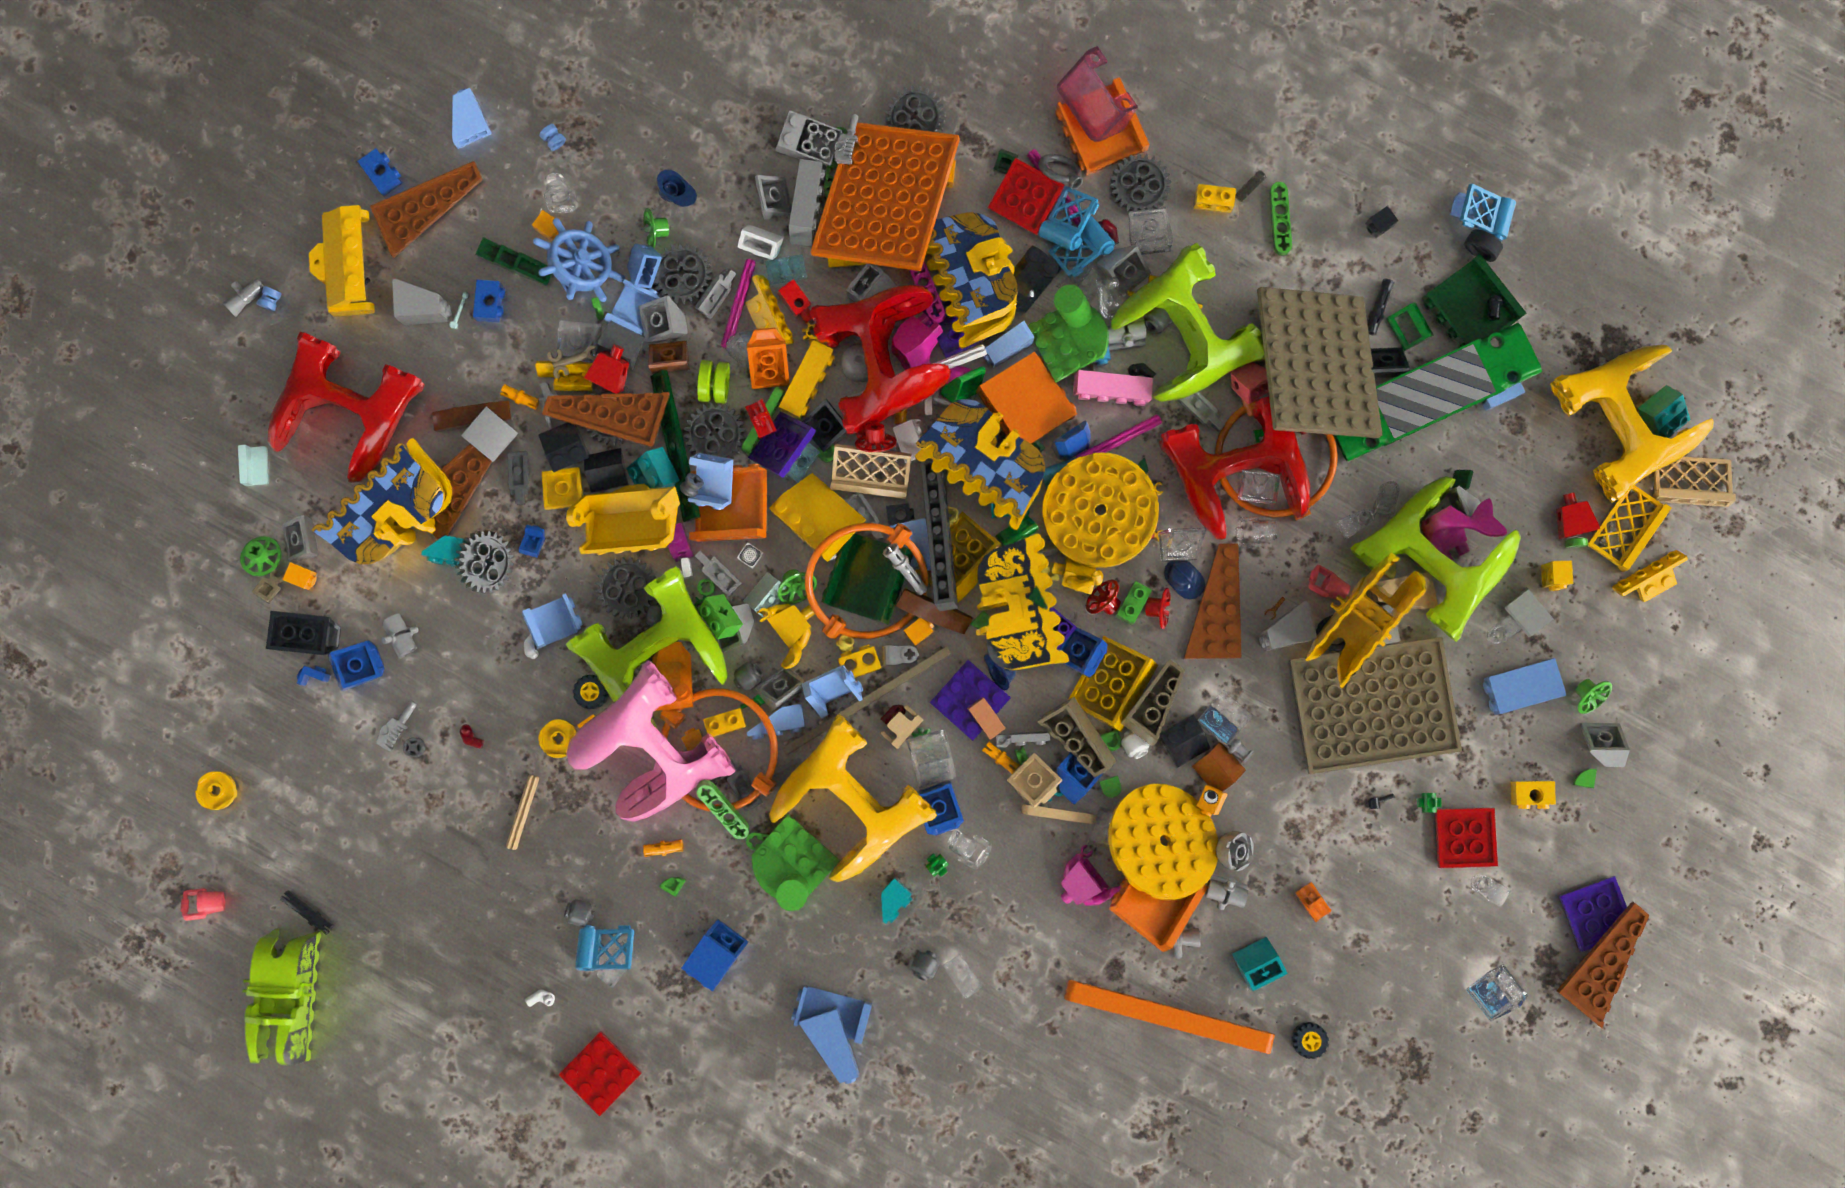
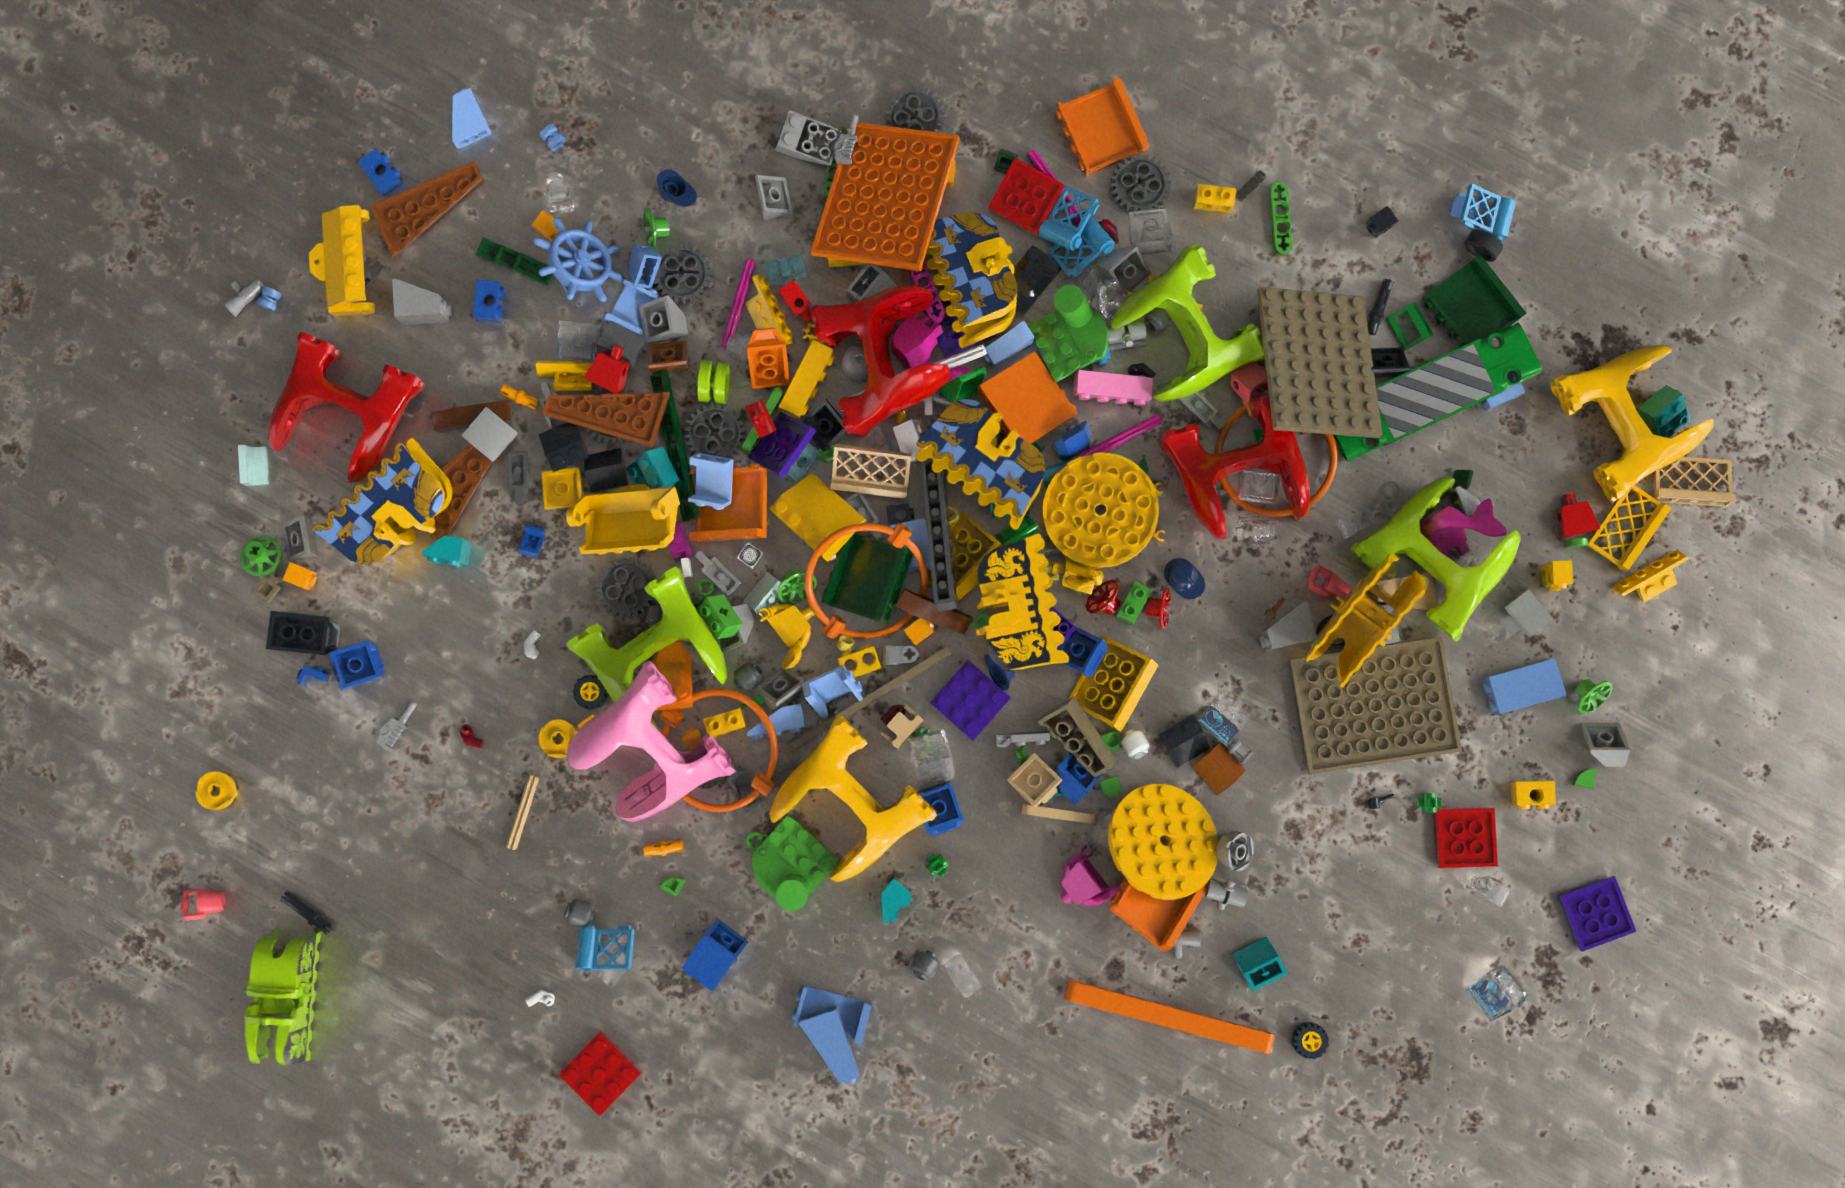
light grey pin [381,613,419,659] -> none
dark grey wheel [403,738,426,757] -> none
light aqua hinge [450,292,469,329] -> none
dark grey gear [455,530,514,593] -> none
light blue panel [522,594,583,649] -> none
dark tan bar [547,345,597,378] -> none
bright green tile [591,297,605,321] -> none
dark grey wheel [680,473,704,497] -> none
light grey hinge [695,267,736,319] -> none
bright green beam [697,780,749,839] -> none
white brick [737,224,784,260] -> none
light grey wedge [789,159,826,247] -> none
red wheel [855,423,897,452] -> none
light grey pin [883,543,928,595] -> none
clear piece [947,830,991,870] -> none
nougat tile [967,697,1006,740] -> none
light orange pin [982,741,1020,774] -> none
dark green slope [1029,586,1048,610] -> none
dark grey piece [1038,154,1083,190] -> none
clear pink windscreen [1057,46,1138,142] -> none
dark tan wedge [1121,659,1185,747] -> none
clear slope [1159,527,1207,561] -> none
dark orange wing [1183,543,1242,659] -> none
light orange brick [1197,785,1228,816] -> none
orange hips [1295,882,1331,922] -> none
black pin [1487,295,1503,321] -> none
dark orange wing [1556,901,1649,1028] -> none

